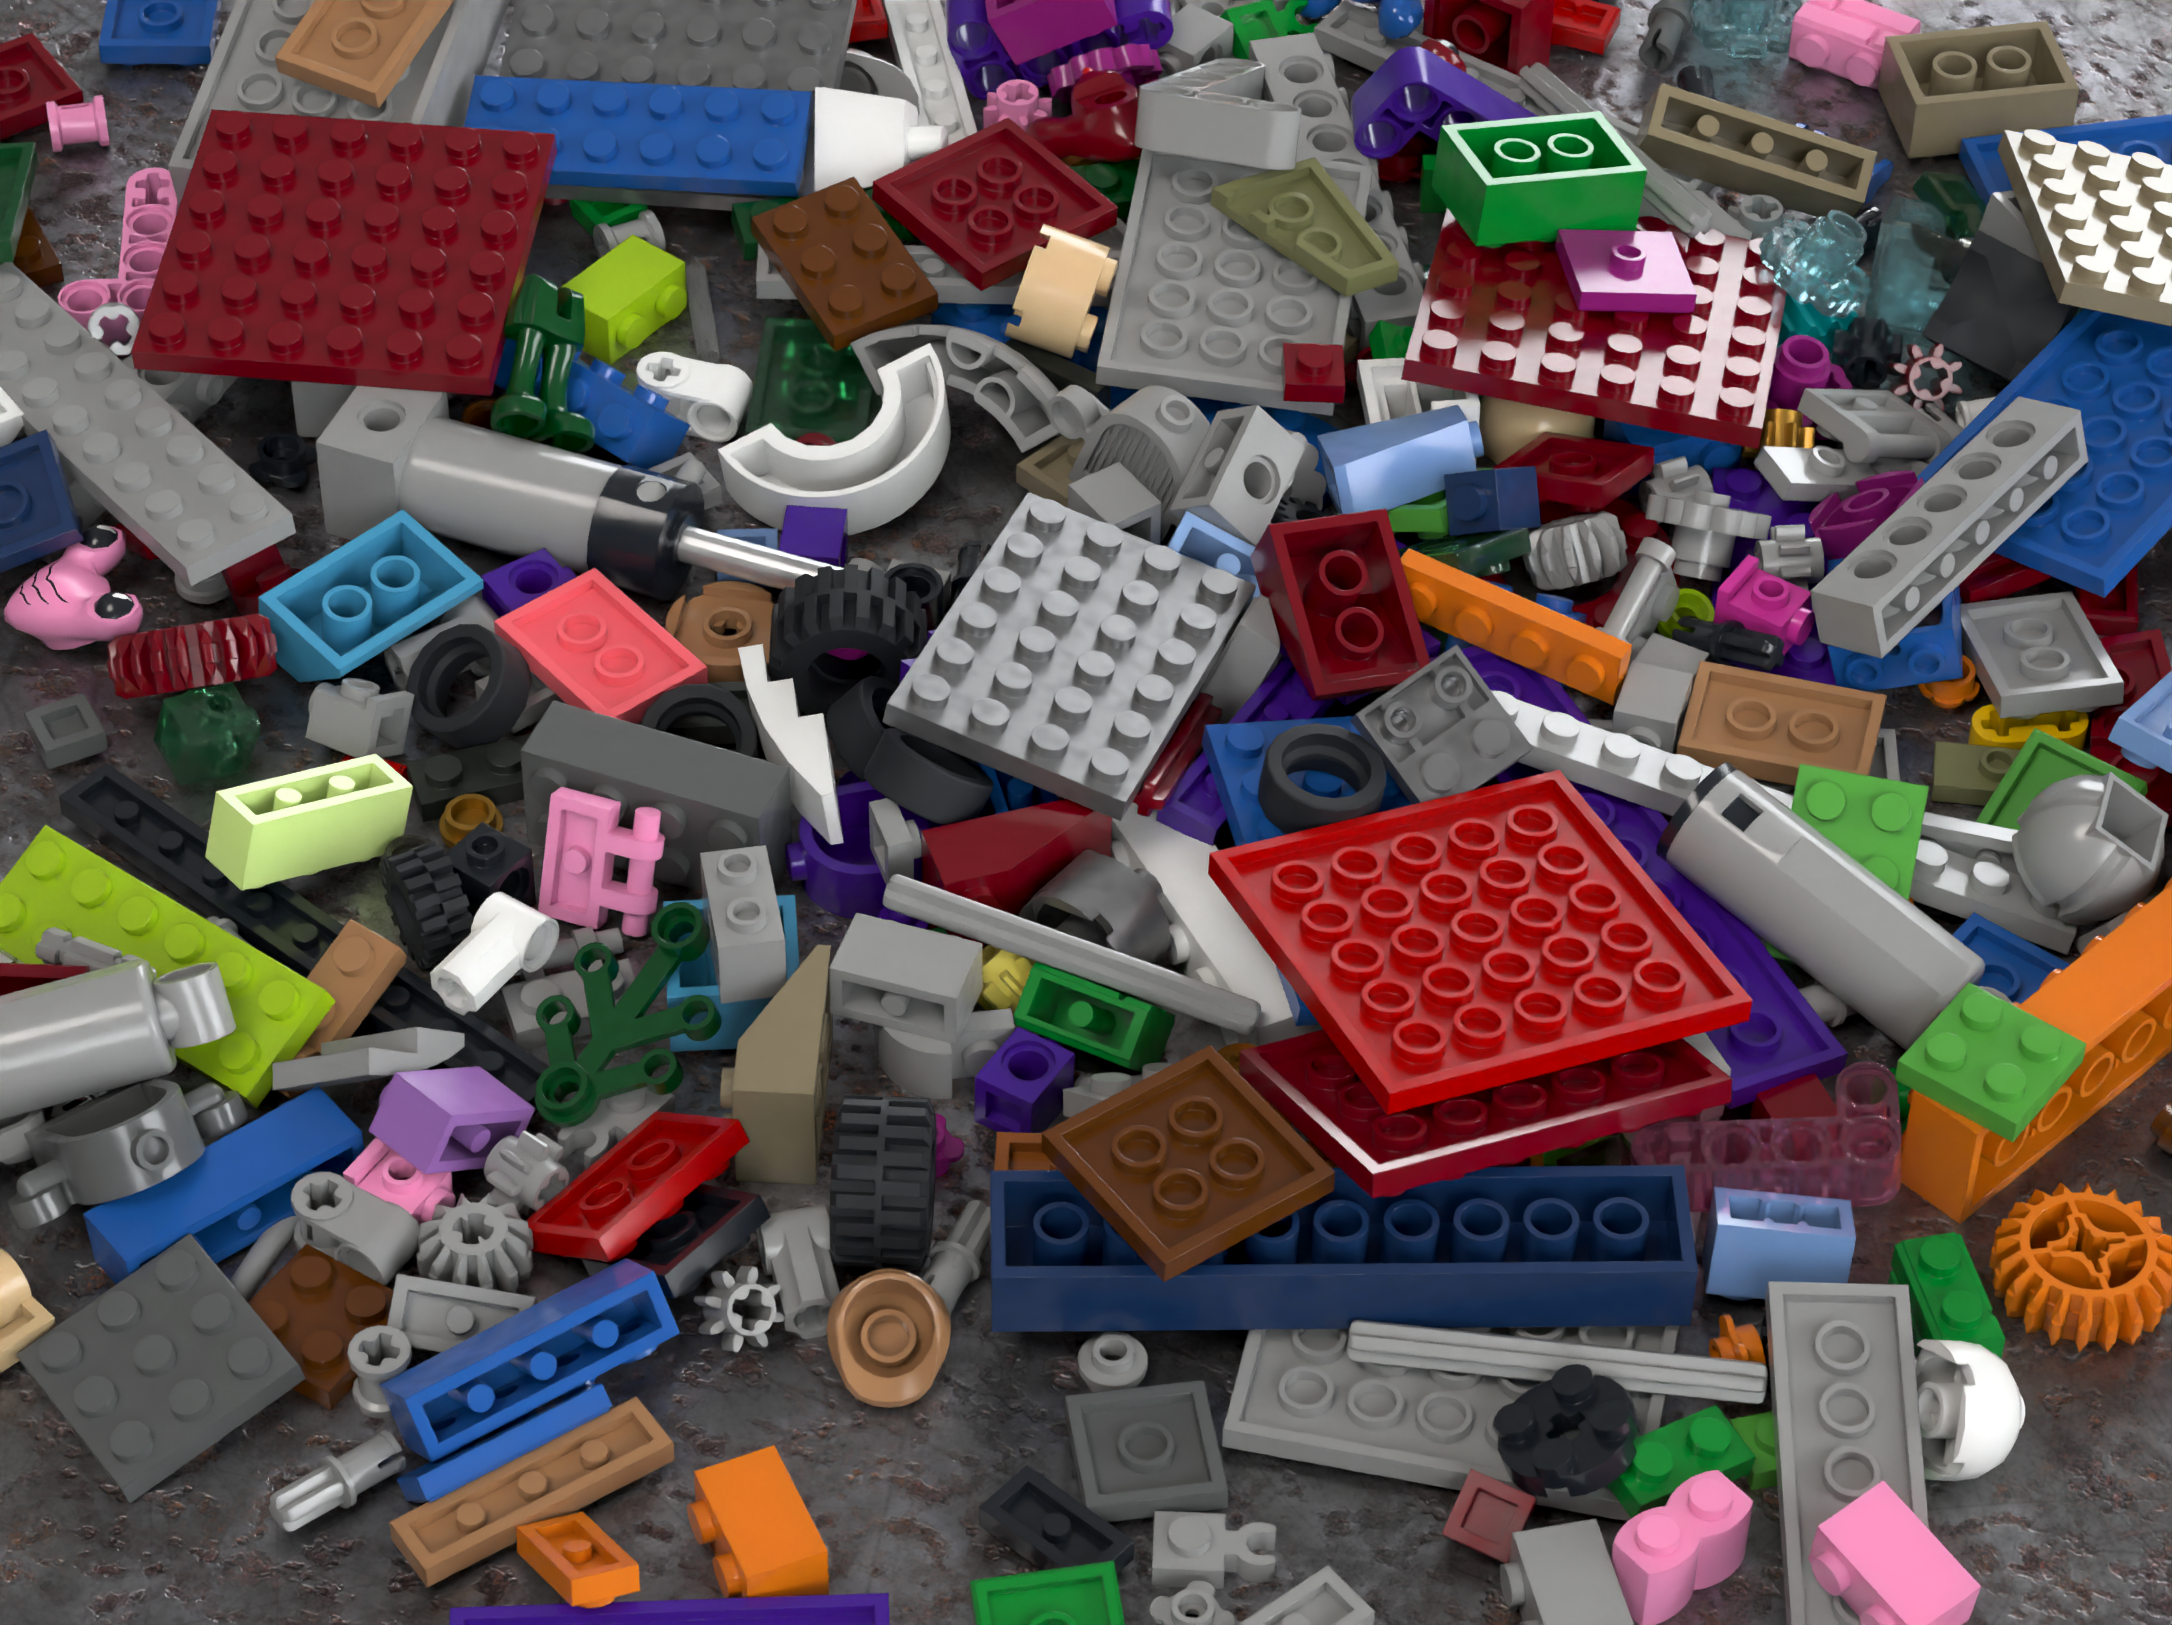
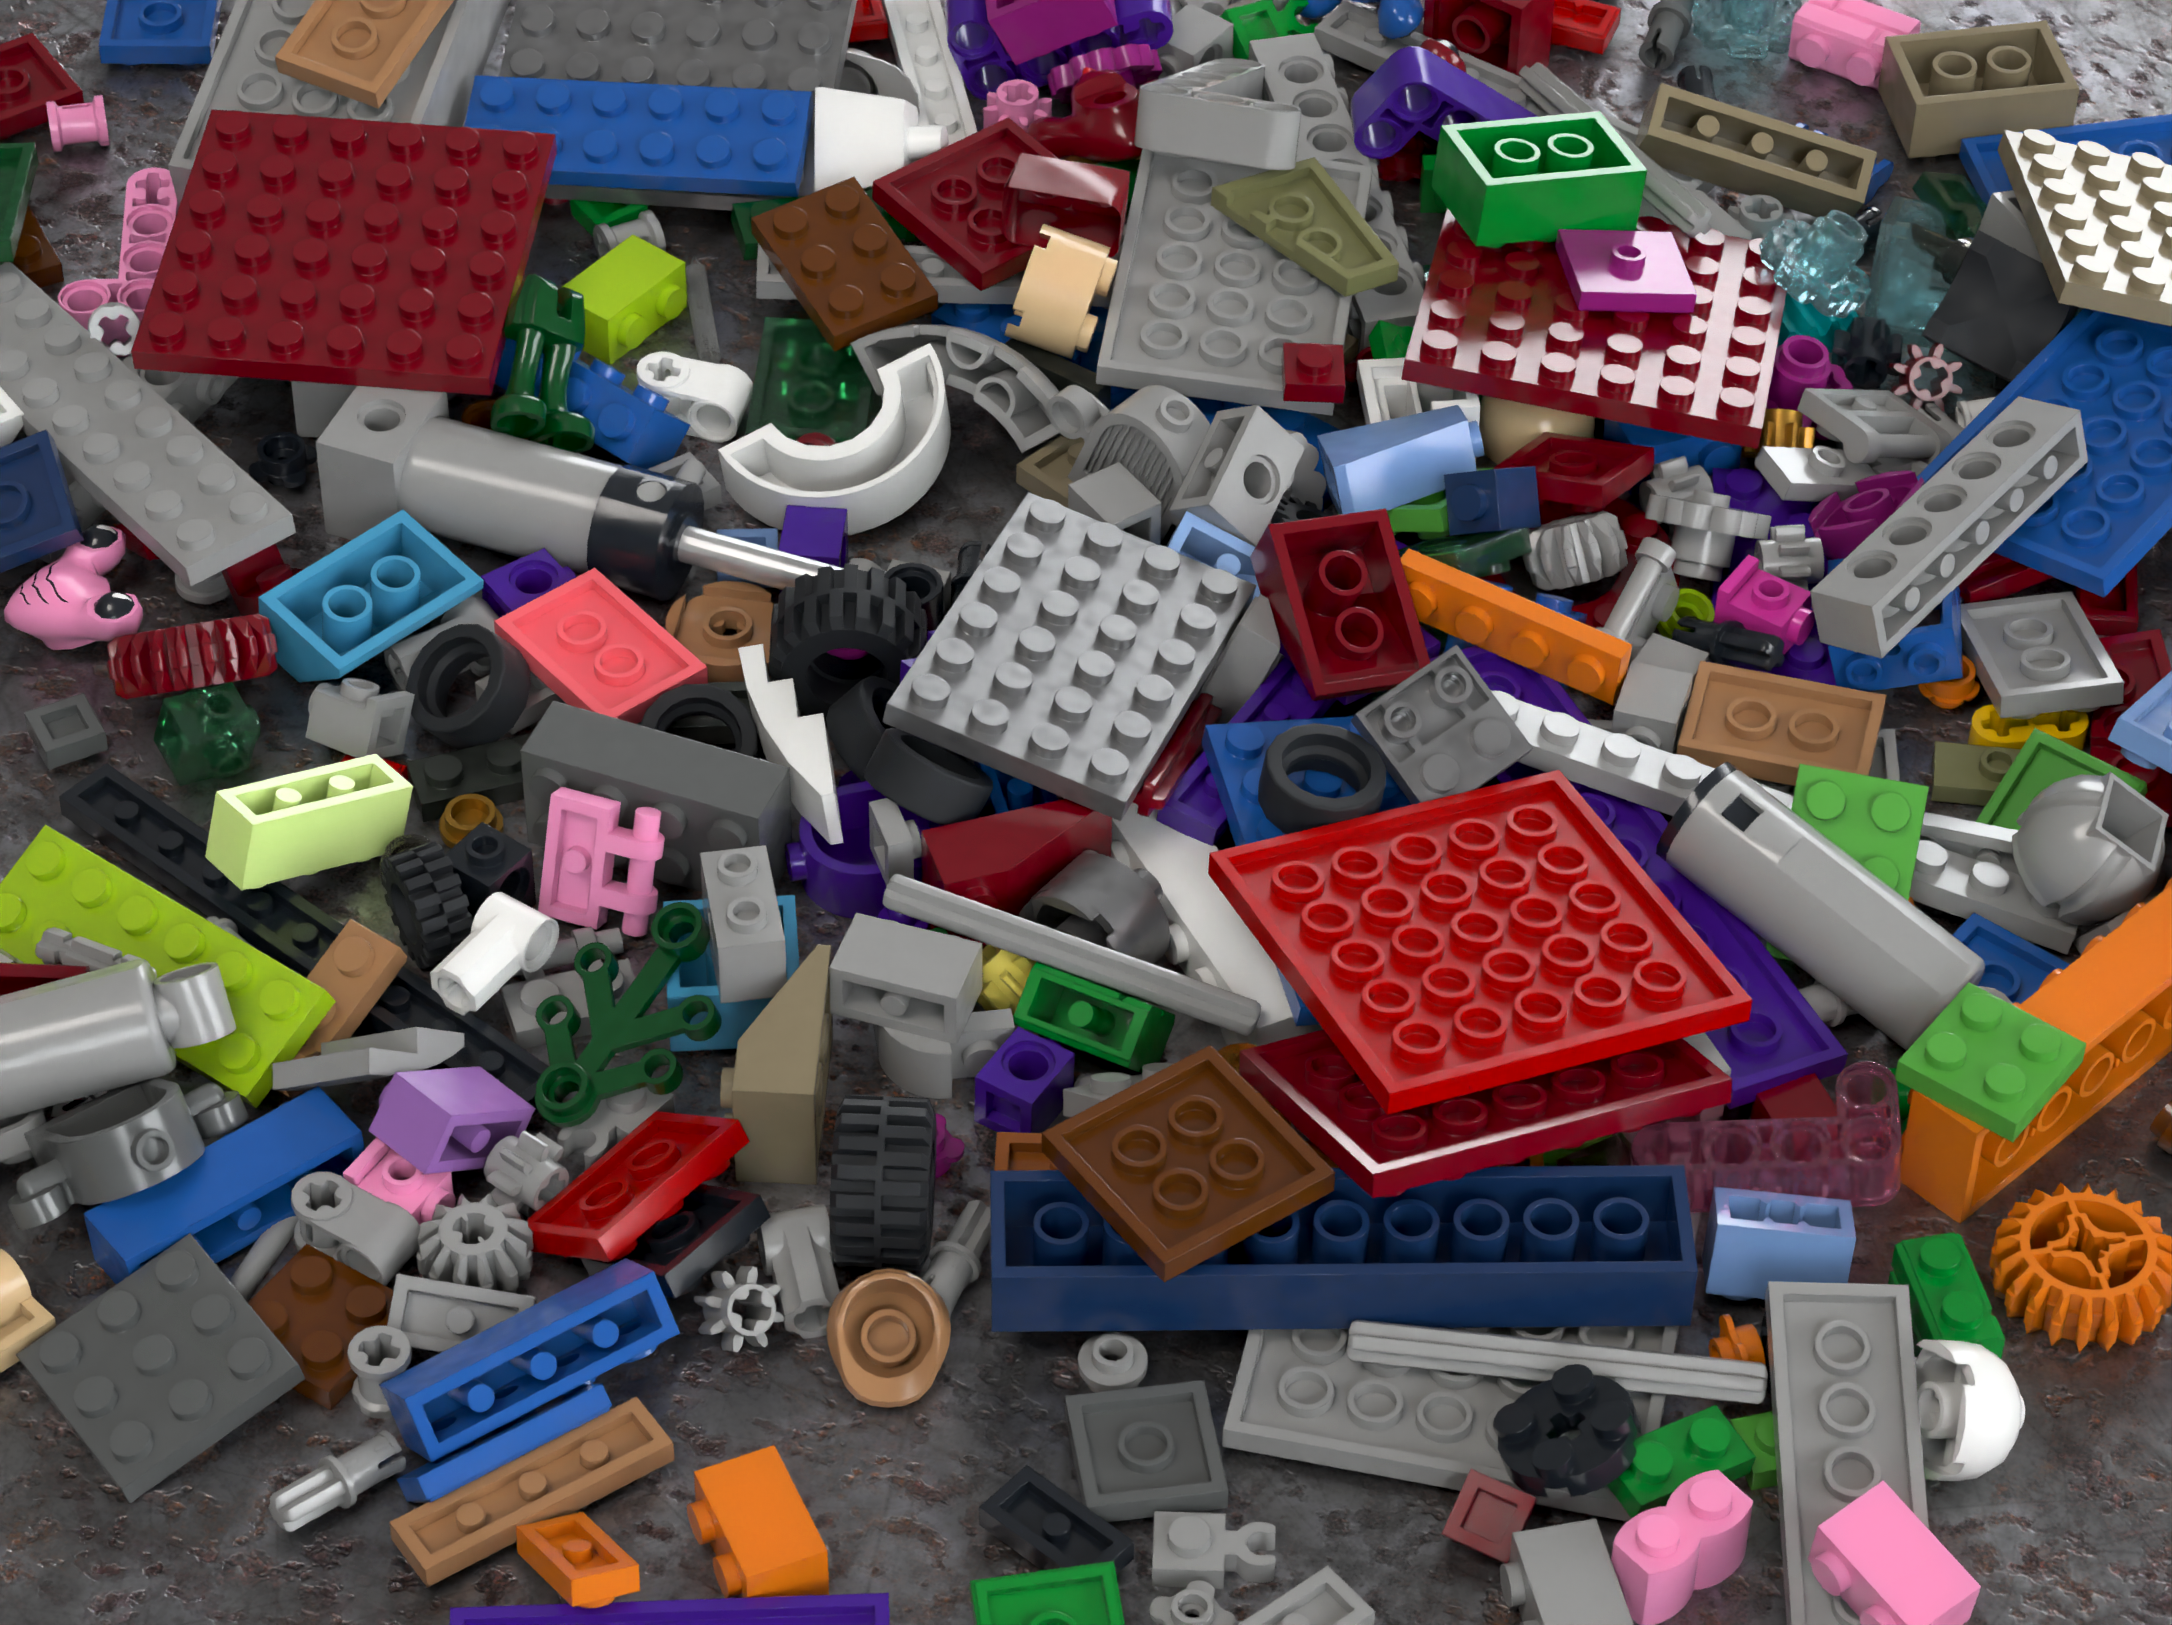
none -> dark red piece [1001,153,1130,258]

